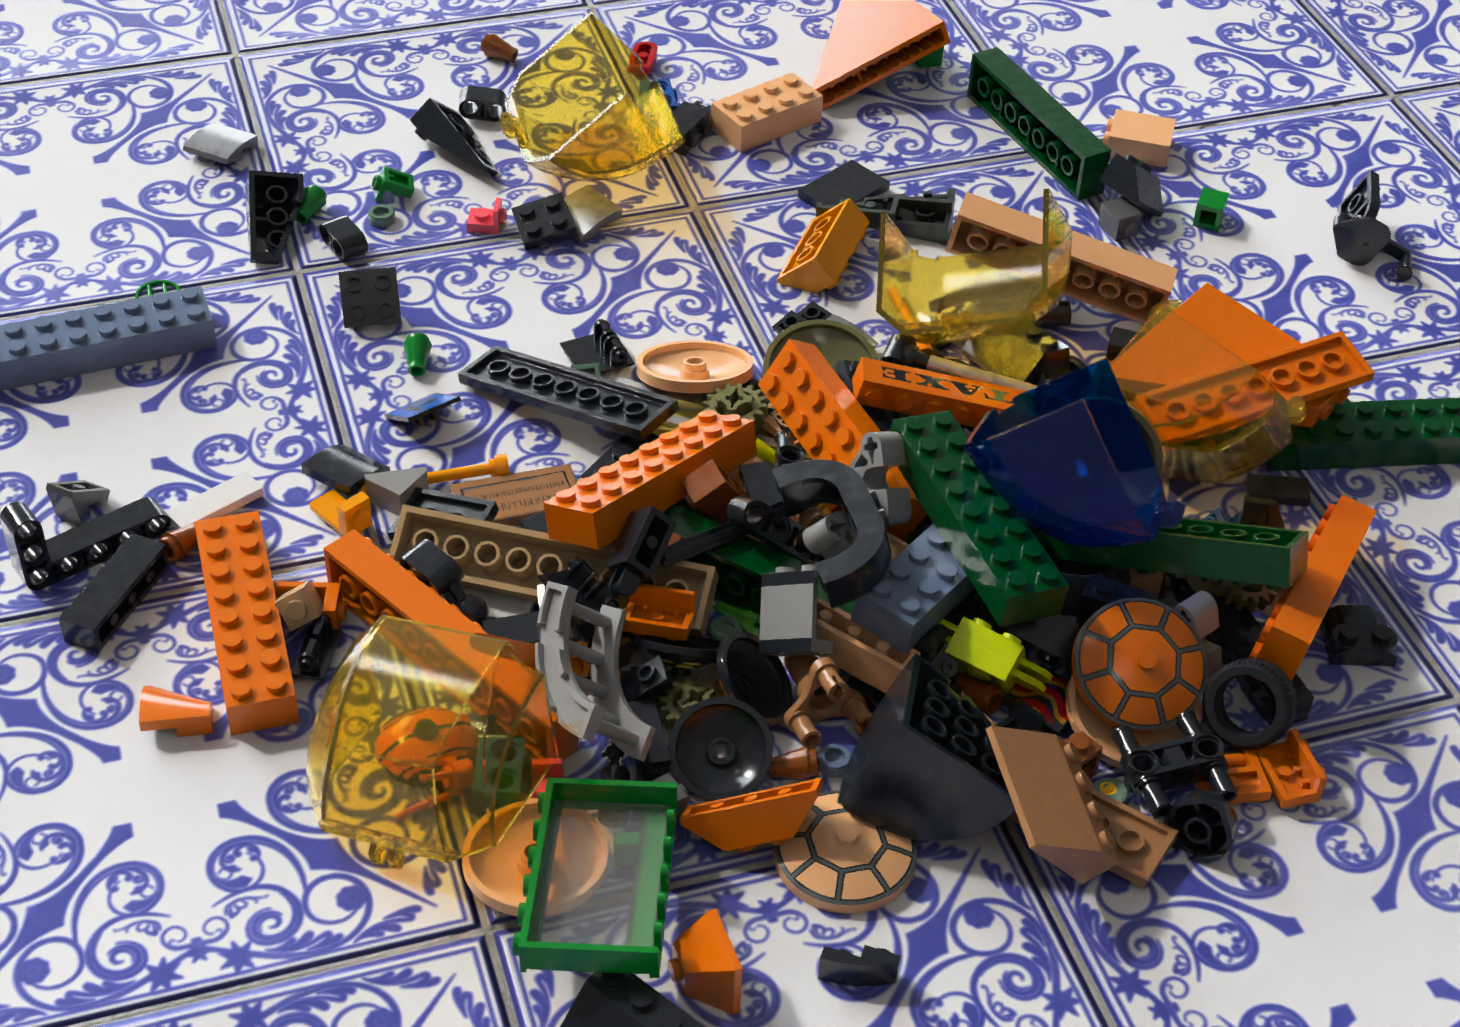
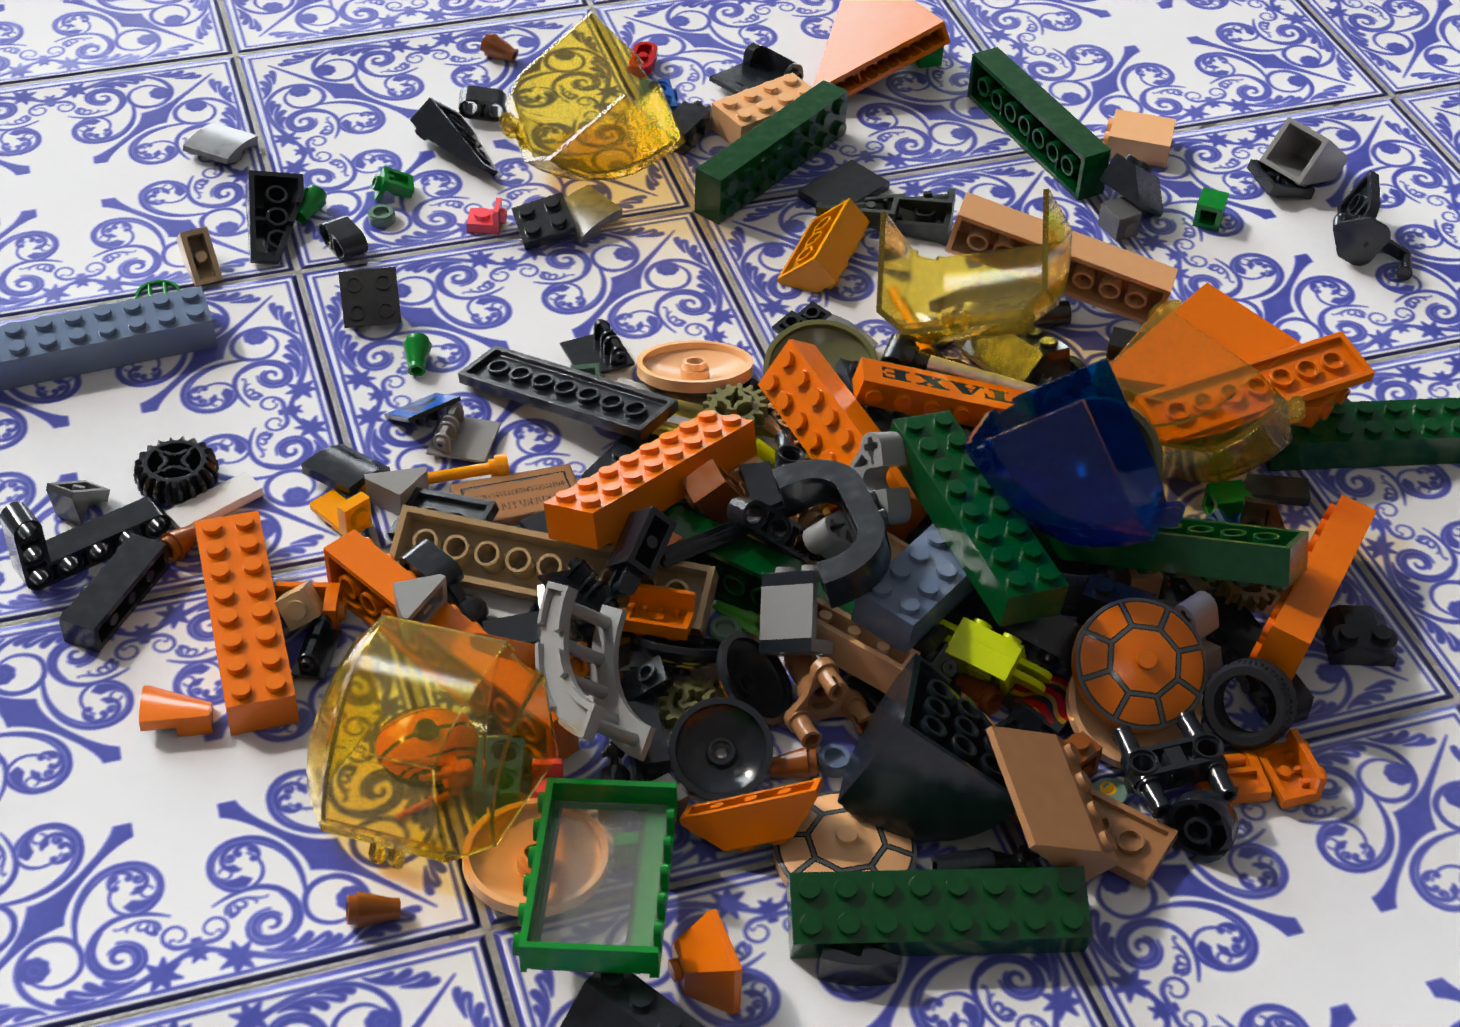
none -> black gear [133,436,219,508]
none -> tan slope [177,226,223,287]
none -> dark orange cone [346,891,401,928]
none -> light grey slope [393,574,448,643]
none -> light grey hinge [426,402,501,463]
none -> dark green brick [694,80,848,225]
none -> black door [709,42,804,94]
none -> dark green brick [786,866,1093,959]
none -> black wheel [931,845,1040,870]
none -> green brick [1201,479,1253,518]
none -> black wing [1247,159,1315,199]
none -> light grey slope [1259,117,1349,186]

